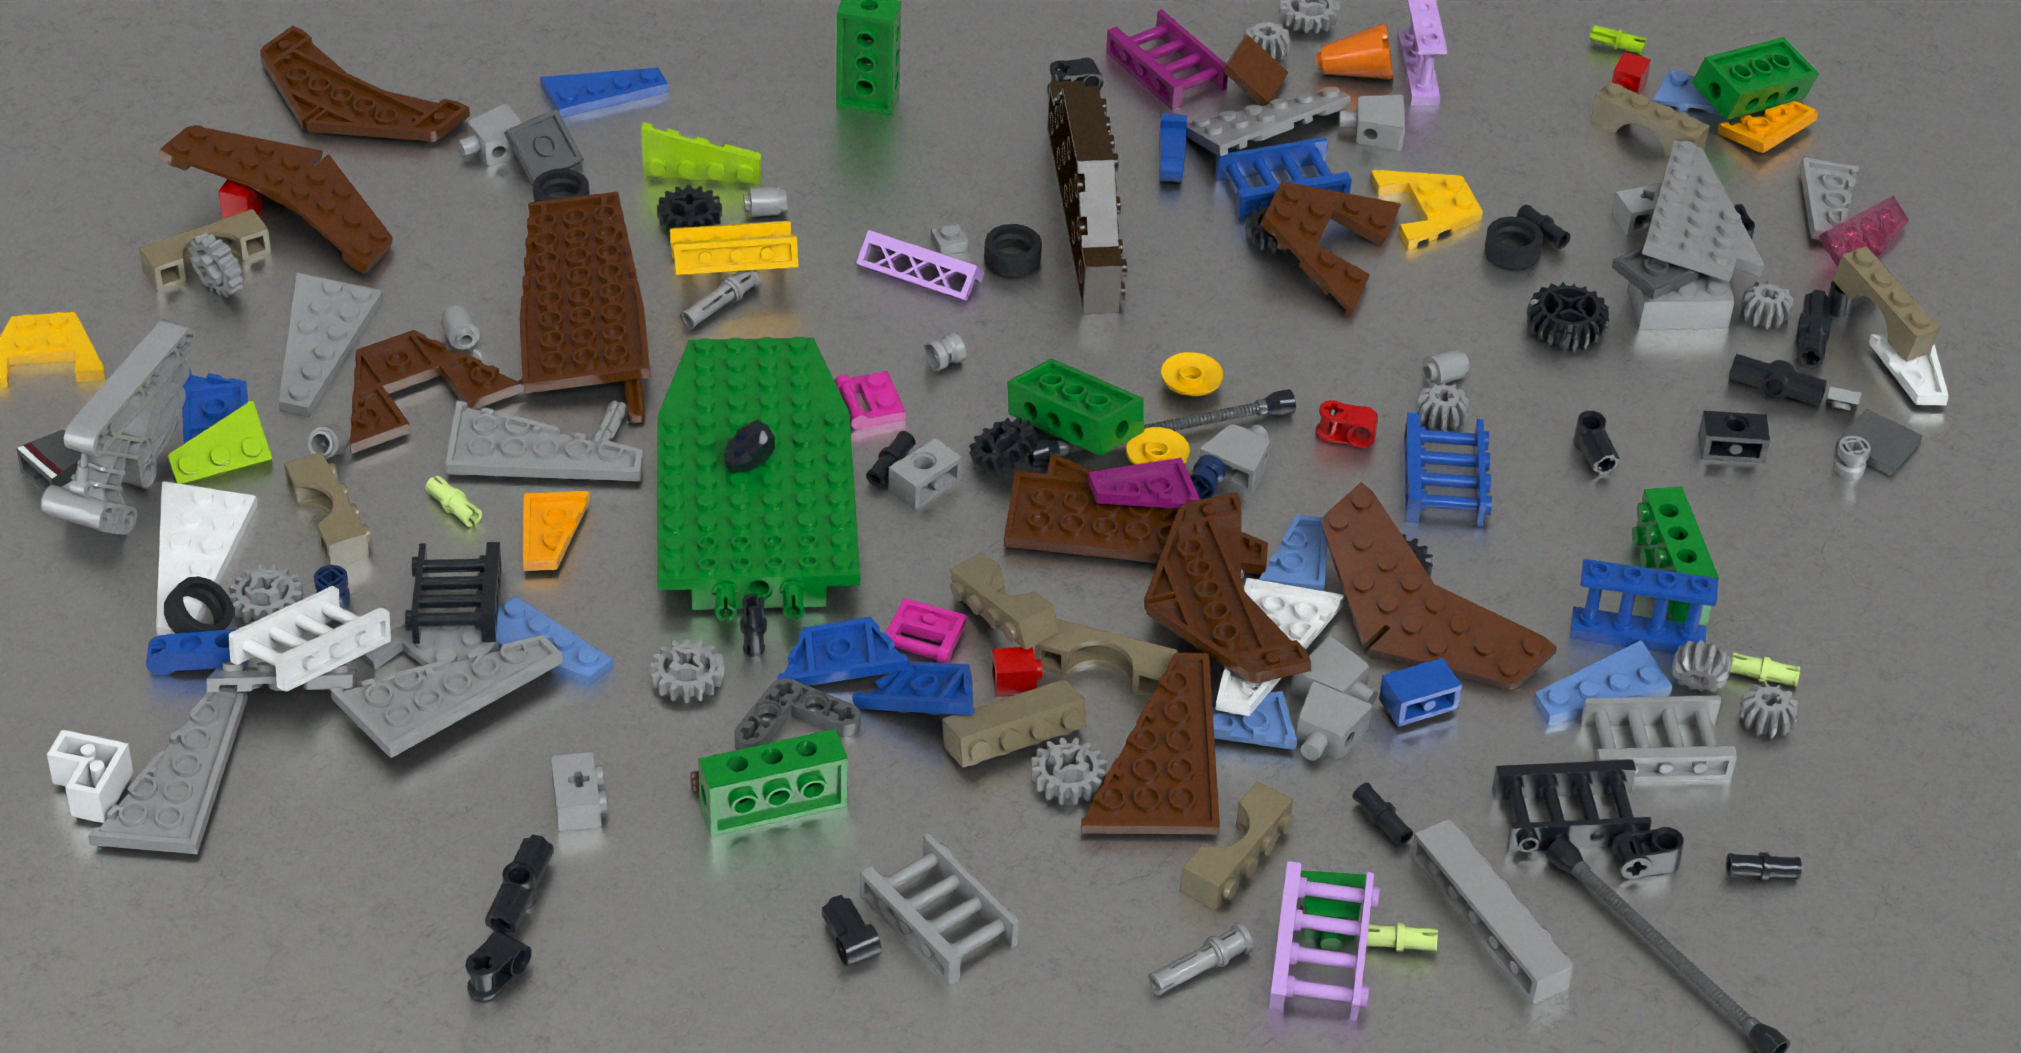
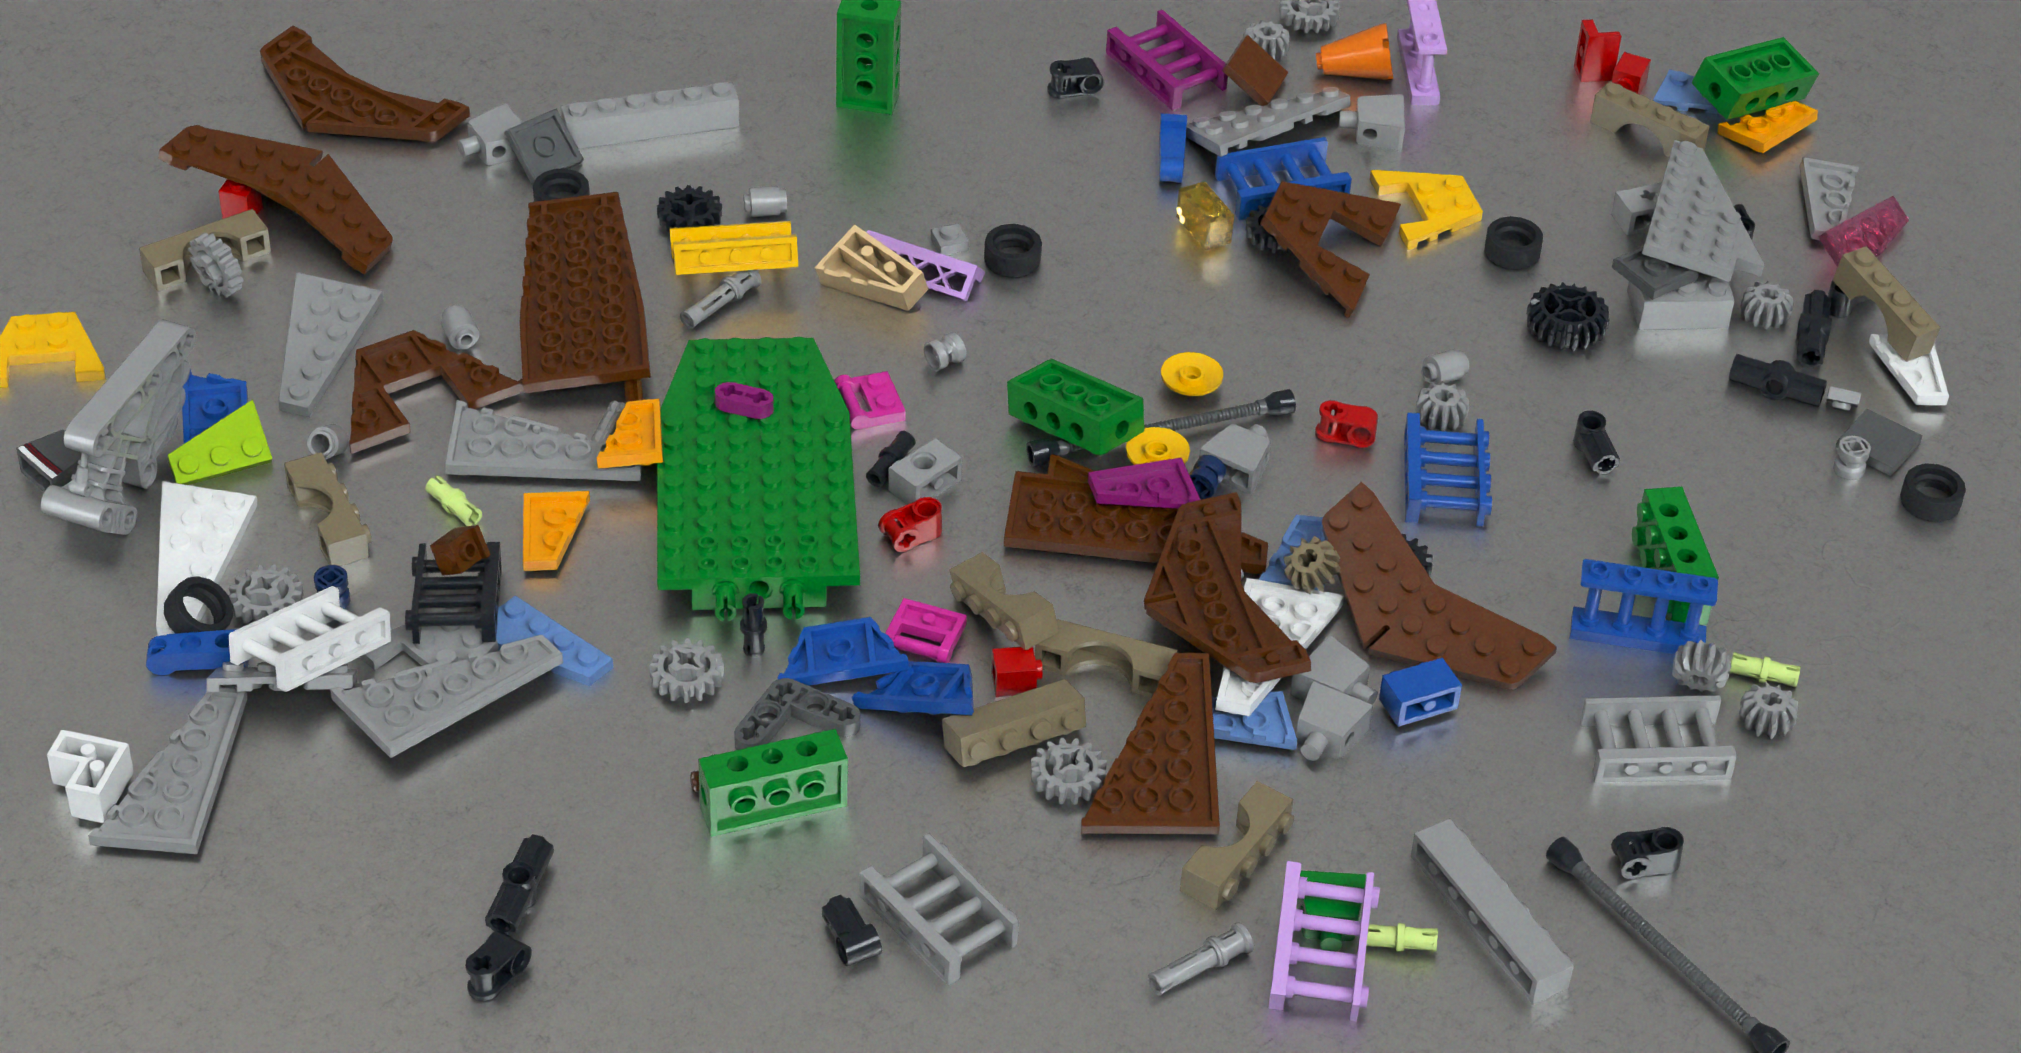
blue wing [540,68,669,118] -> none
light grey brick [551,751,607,832] -> none
lime wing [641,122,762,184] -> none
black rock [724,420,775,473] -> none
black gear [969,417,1038,473] -> none
dark brown brick [1047,81,1127,314] -> none
black pin [1352,782,1414,847] -> none
black fence [1492,759,1652,852] -> none
black pin [1517,204,1571,249] -> none
medium blue wing [1533,640,1672,725] -> none
lime axle [1590,25,1647,55] -> none
black brick [1698,410,1770,463] -> none
black pin [1726,852,1802,881] -> none
none -> reddish brown brick [430,525,491,576]
none -> light grey brick [561,82,739,149]
none -> light orange wing [596,399,663,469]
none -> magenta beam [715,382,774,419]
none -> tan wedge [815,224,928,311]
none -> red piece [878,497,942,552]
none -> clear yellow brick [1176,181,1234,251]
none -> dark tan gear [1284,536,1341,594]
none -> red panel [1574,19,1622,82]
none -> black tyre [1900,463,1966,522]

